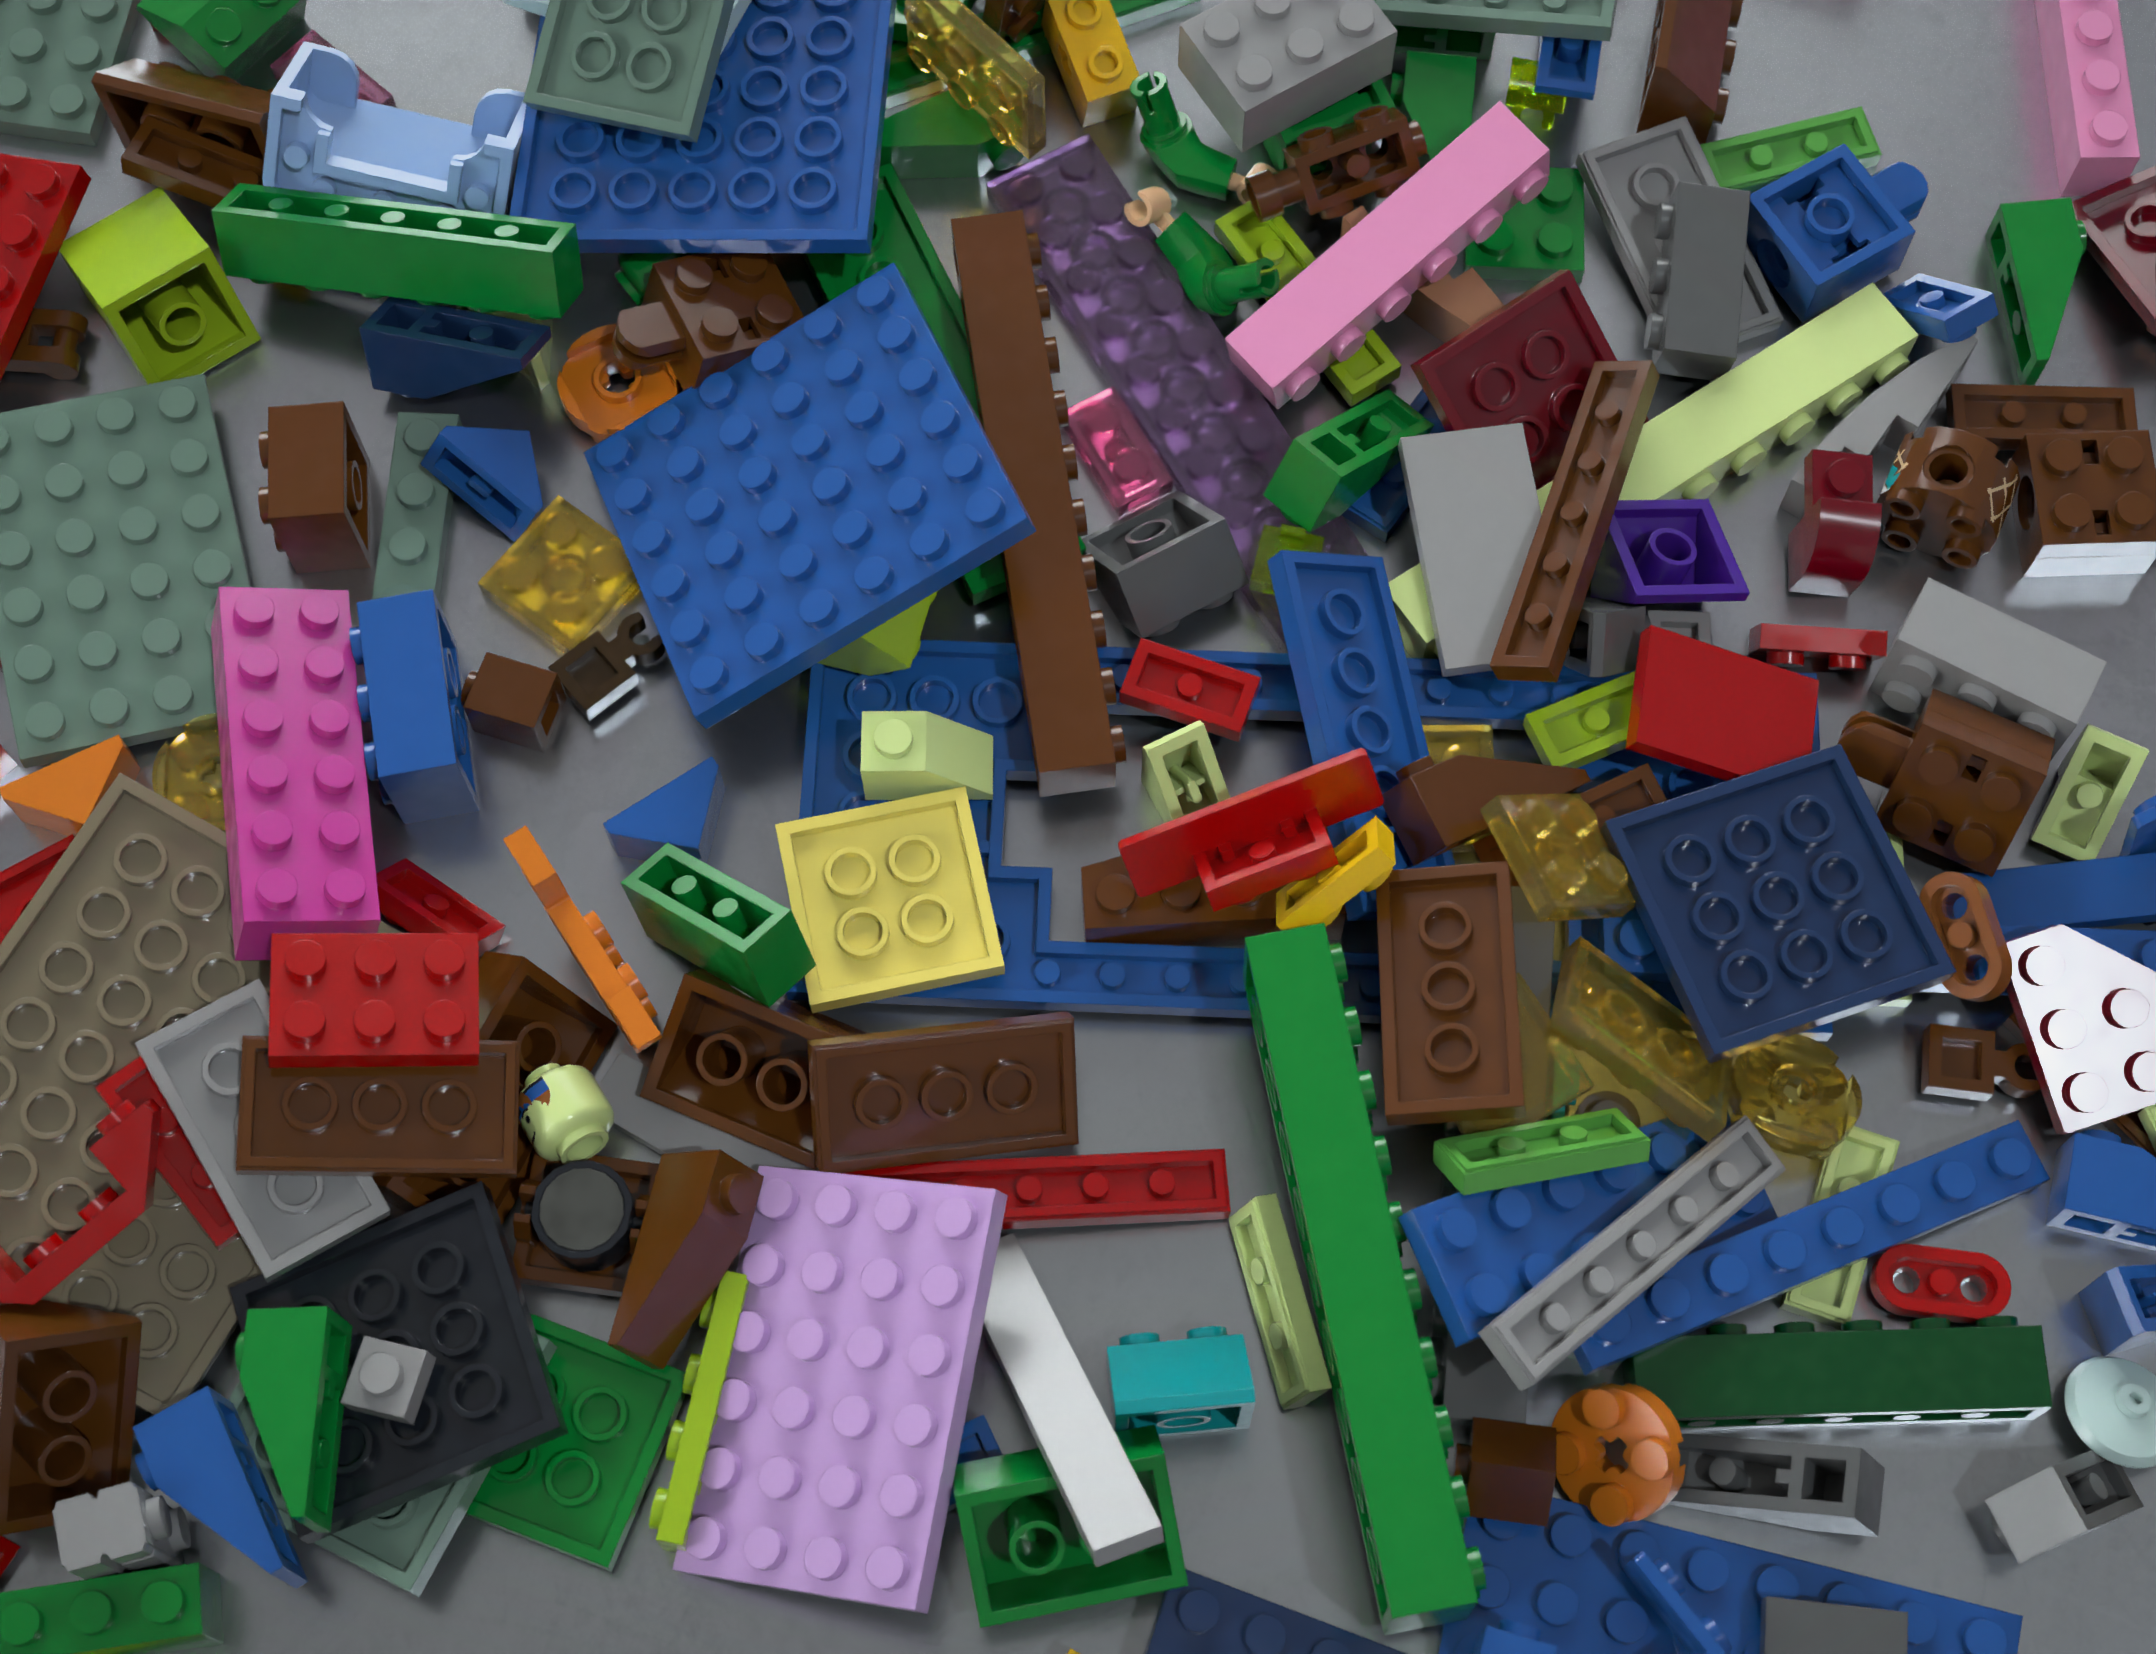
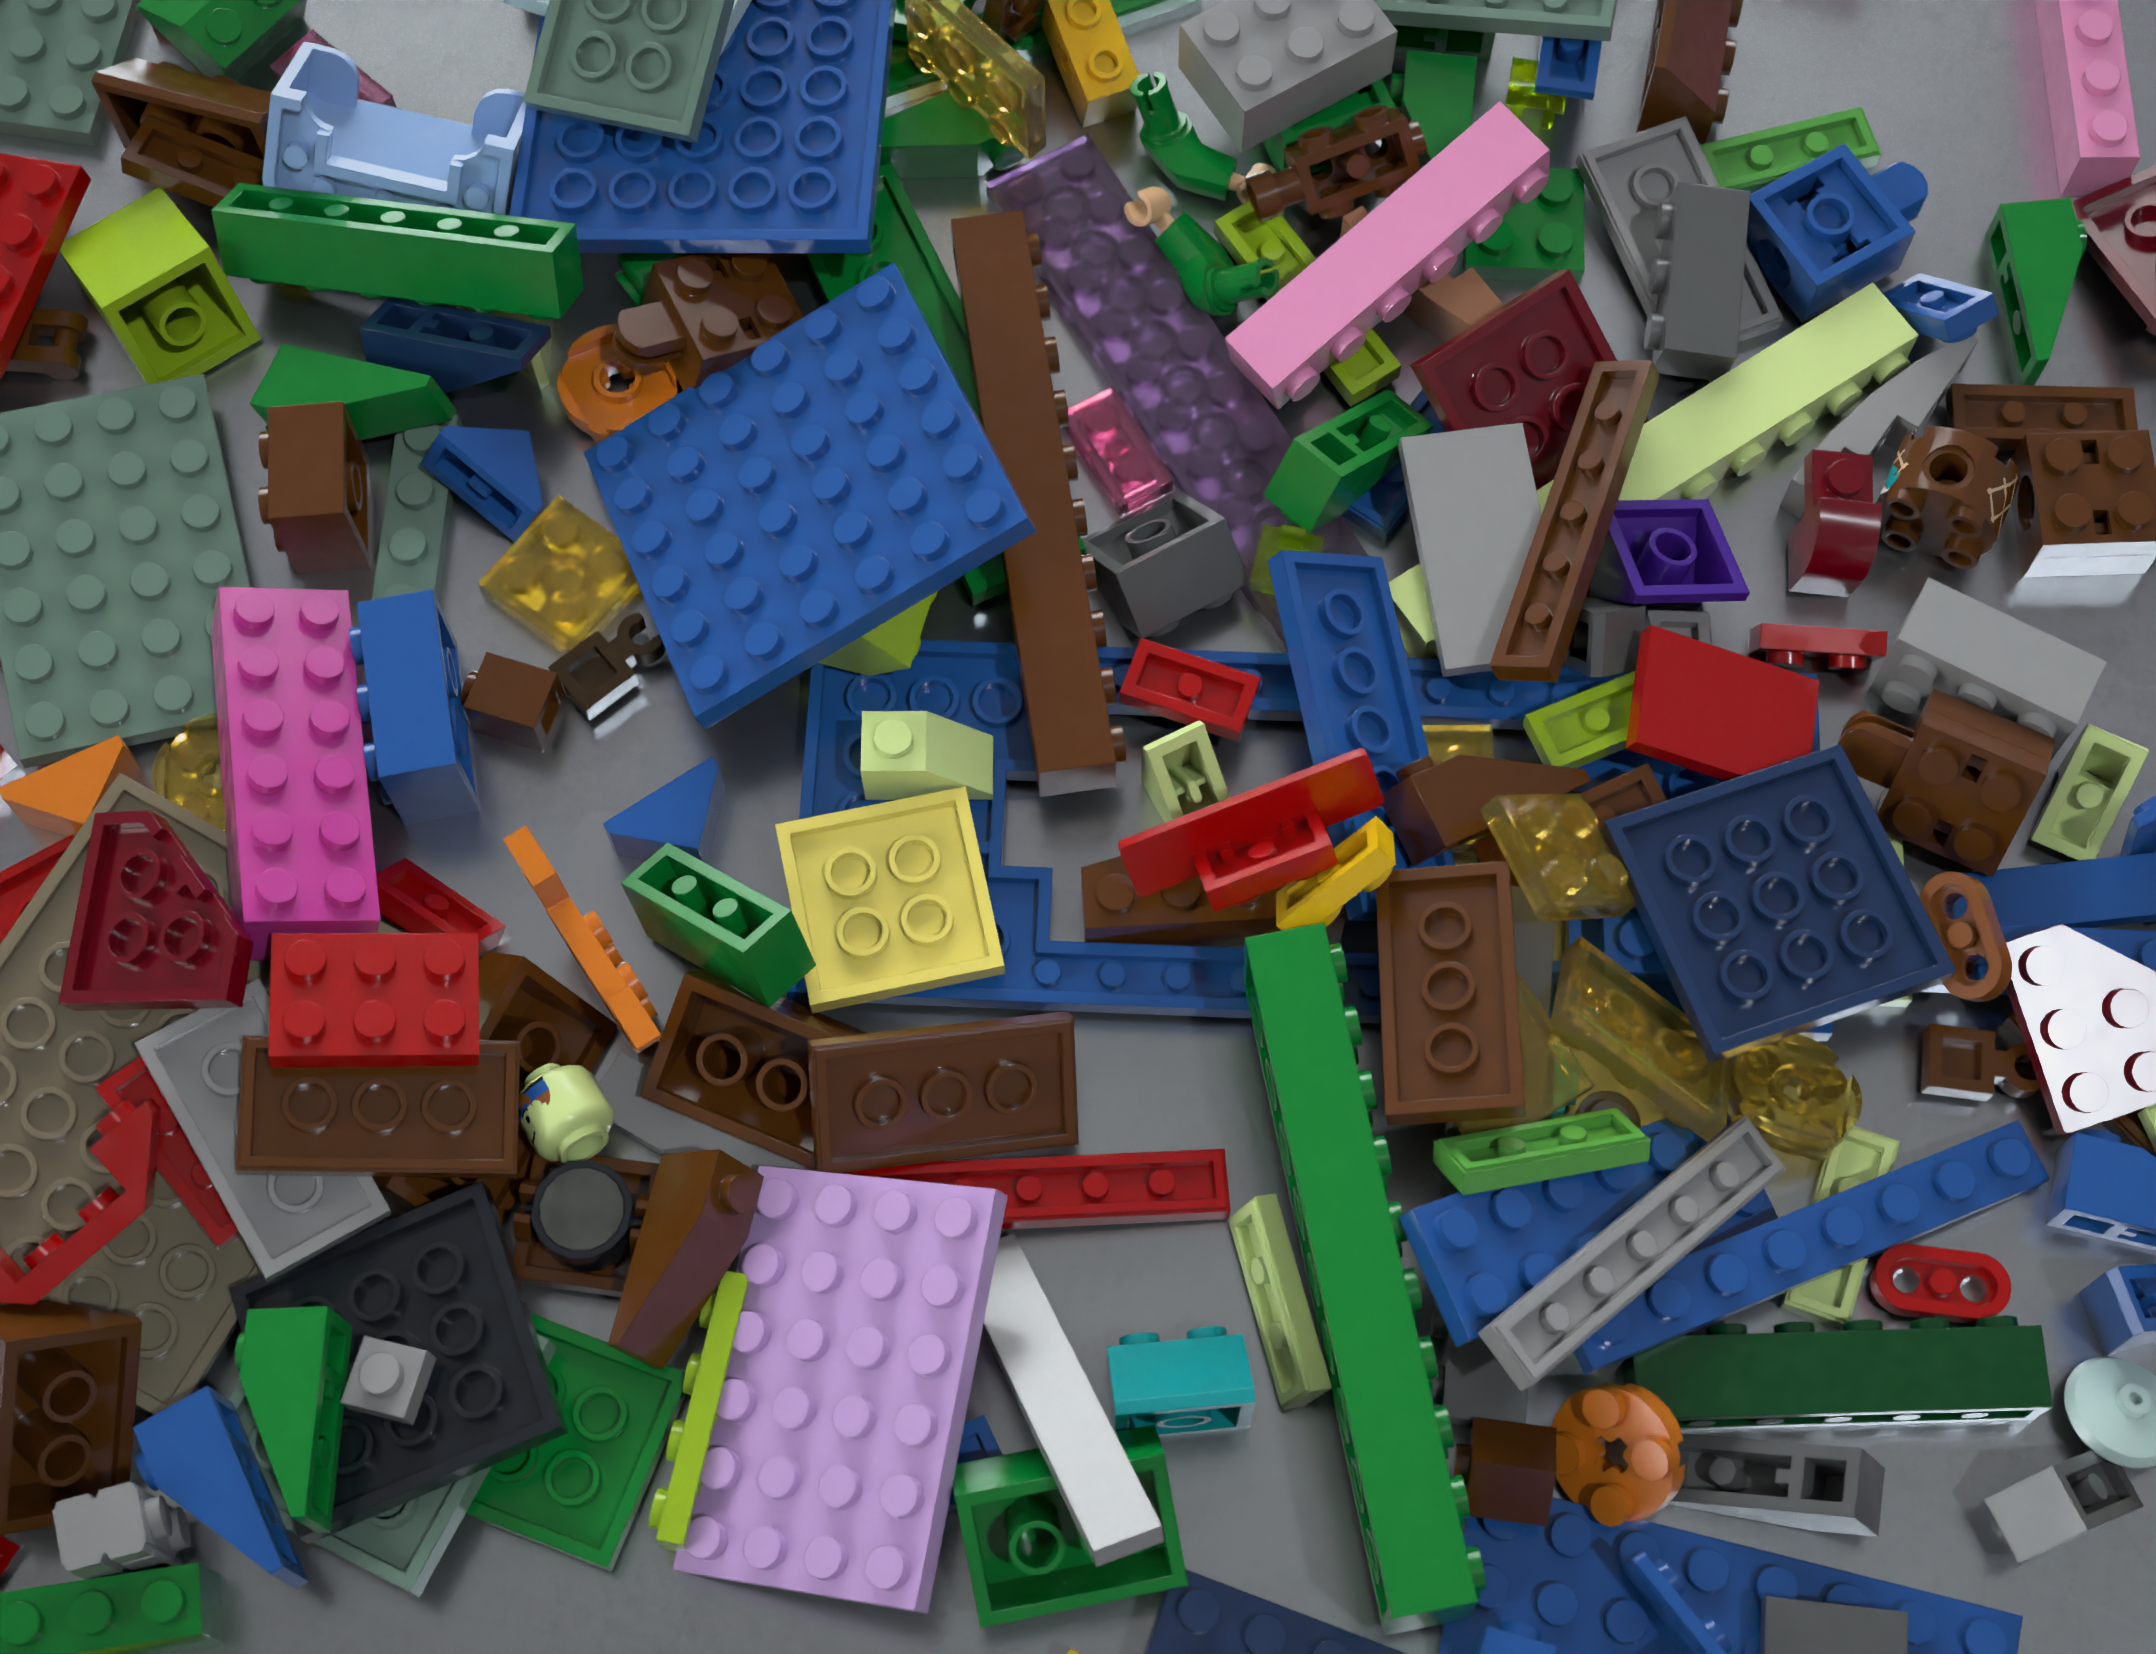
none -> dark red plate [58,810,254,1011]
none -> green slope [249,343,457,440]

